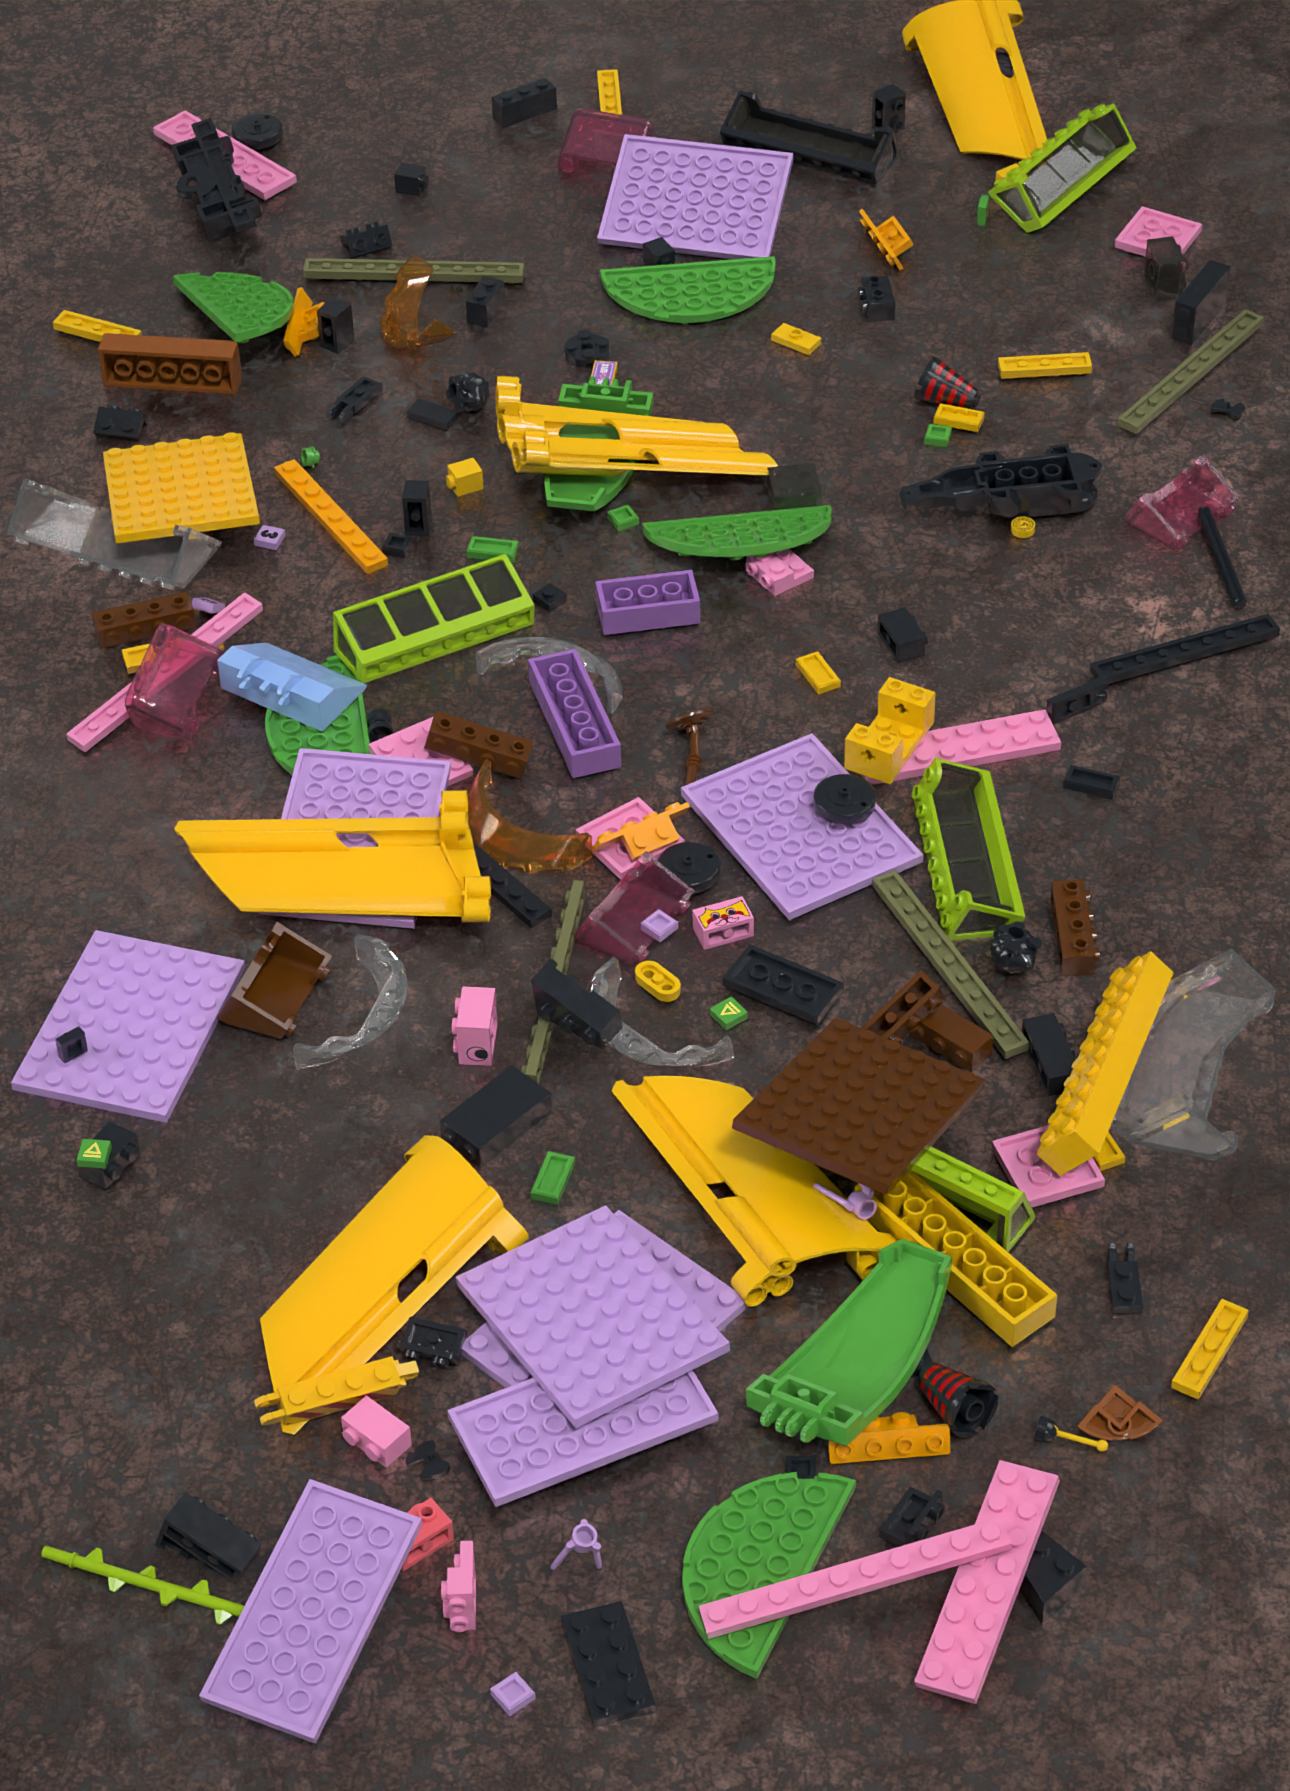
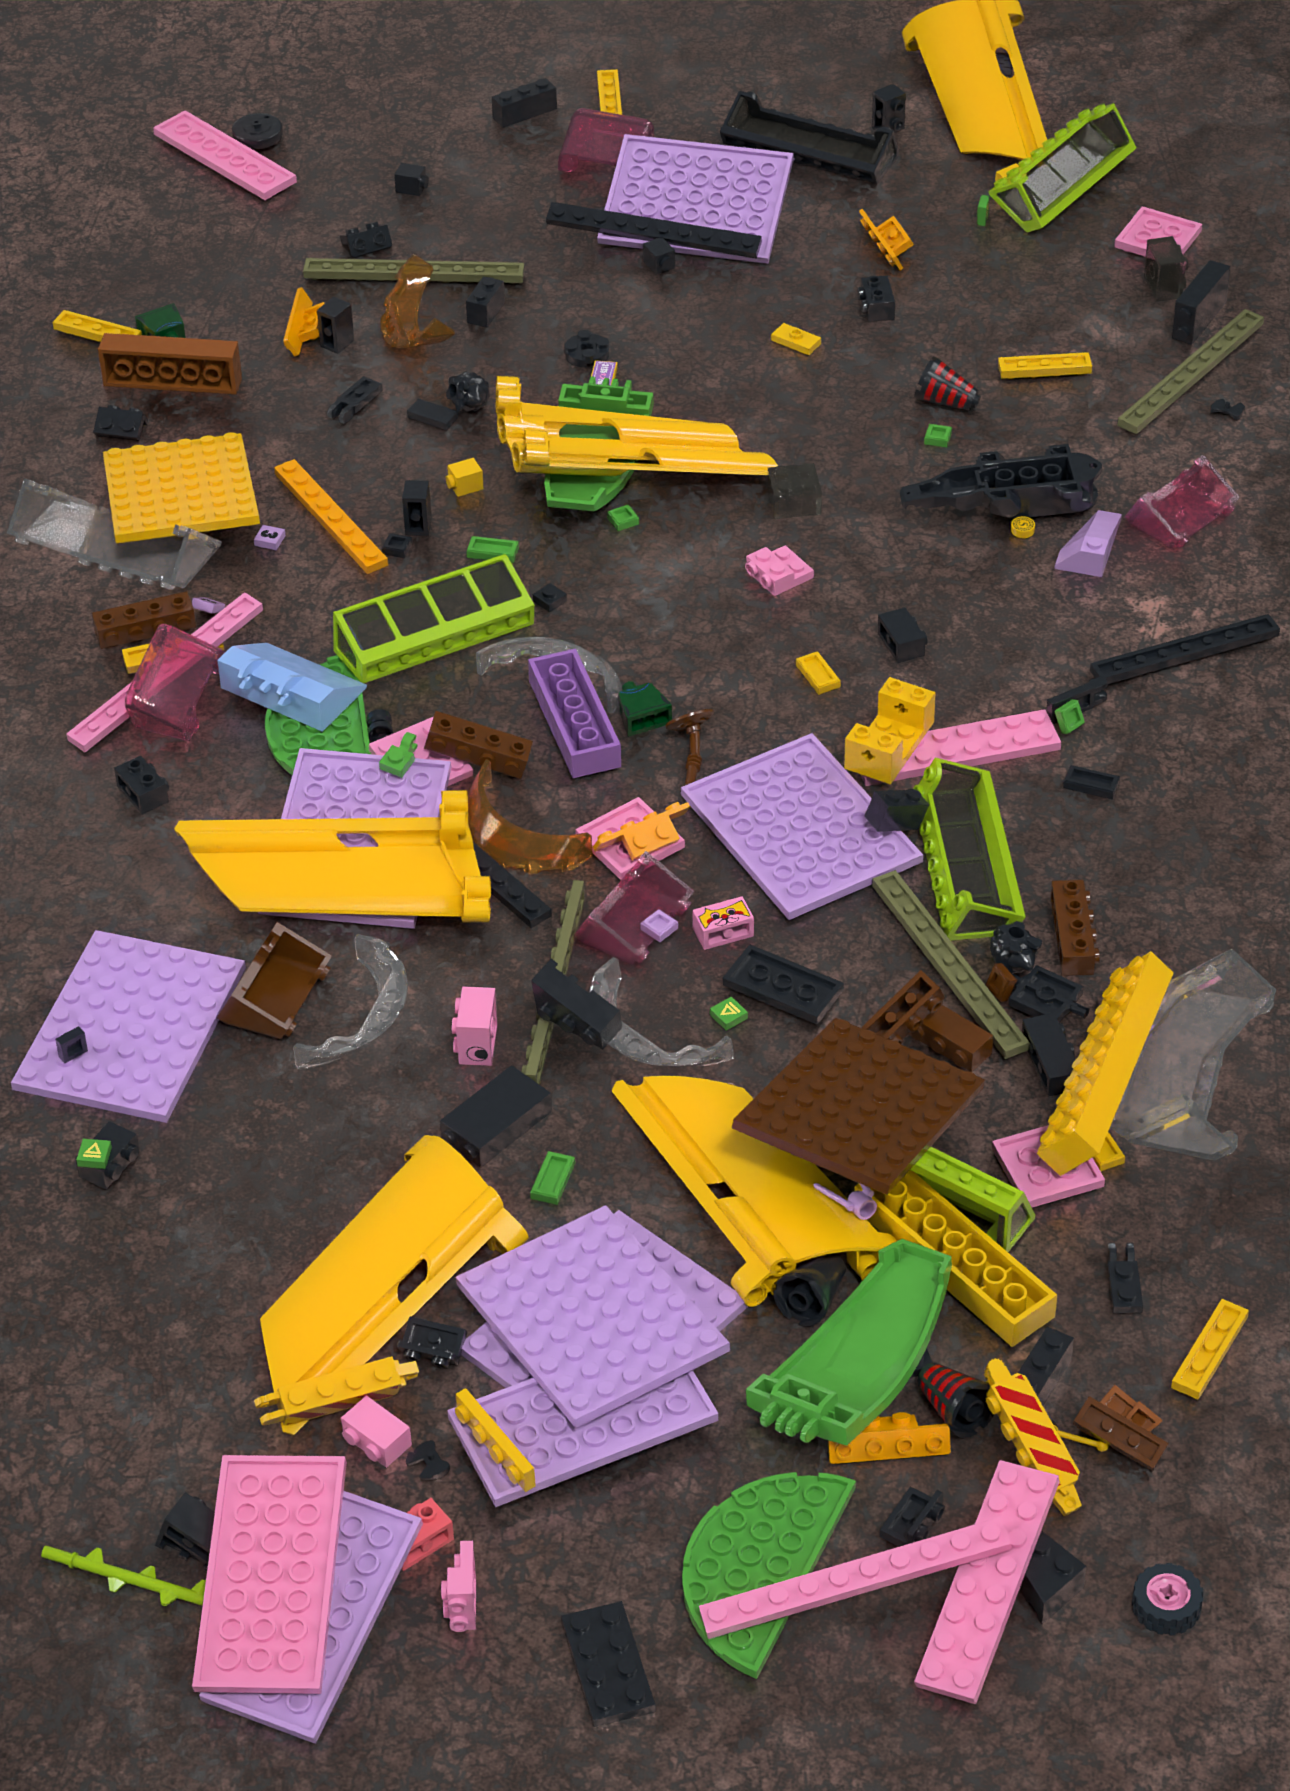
black piece [171,118,262,241] -> none
bright green plate [173,272,294,343] -> none
bright green plate [301,446,320,469] -> none
lavender tile [490,1672,535,1716] -> none
lavender plant [550,1519,602,1570] -> none
medium lavender brick [595,570,700,635] -> none
bright green plate [600,256,776,324] -> none
yellow plate [635,961,681,1002] -> none
bright green plate [642,505,832,560] -> none
black wheel [657,842,720,894] -> none
black tile [785,1456,816,1479] -> none
black wheel [813,774,876,824] -> none
yellow plate [933,404,985,432] -> none
black axle [1197,506,1247,609] -> none
none -> black brick [114,755,169,815]
none -> dark green torso [135,303,186,338]
none -> bright pink plate [192,1455,347,1694]
none -> bright green plate [379,732,418,778]
none -> yellow plate [455,1388,536,1492]
none -> black plate [546,202,762,259]
none -> dark green torso [618,681,672,737]
none -> black cone [774,1253,846,1326]
none -> black brick [864,789,929,832]
none -> yellow hinge [984,1358,1082,1516]
none -> reddish brown tile [985,963,1017,1002]
none -> black plate [1009,965,1090,1023]
none -> black brick [1018,1326,1074,1406]
none -> lavender wedge [1055,510,1122,577]
none -> bright green tile [1055,699,1085,734]
none -> reddish brown plate [1073,1396,1169,1471]
none -> black wheel [1132,1563,1204,1636]

